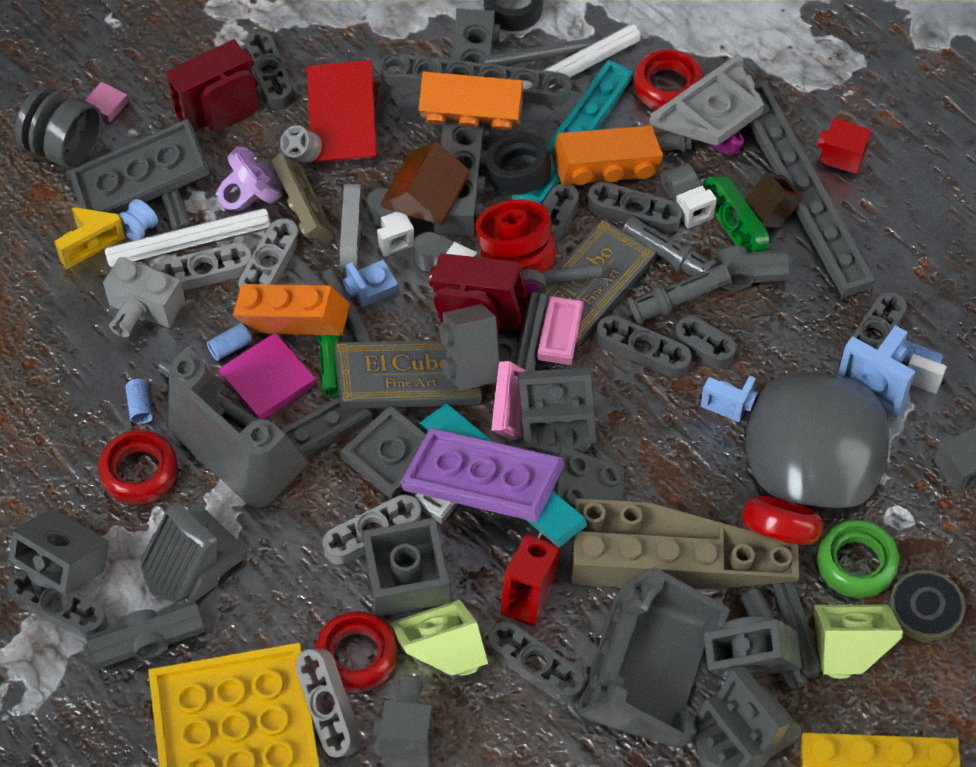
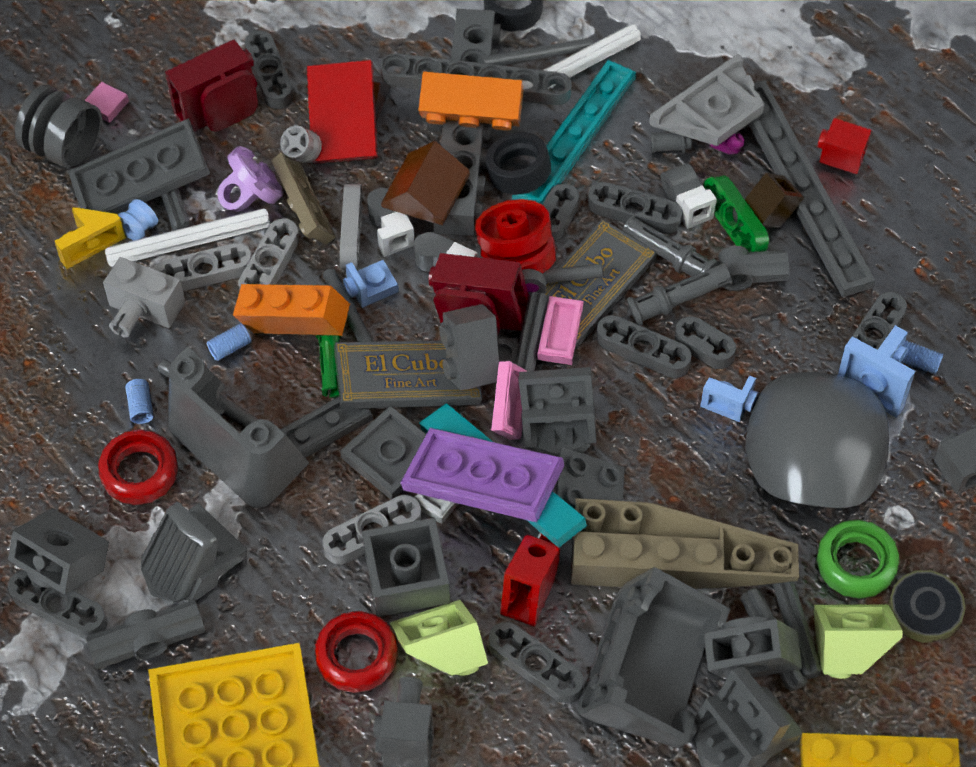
dark pink tile [218,333,317,420] -> none
light grey beam [296,649,361,757] -> none
orange brick [552,125,663,185] -> none
red wheel [634,49,704,110] -> none
red wheel [742,496,823,545] -> none
white tile [908,354,947,394] -> none

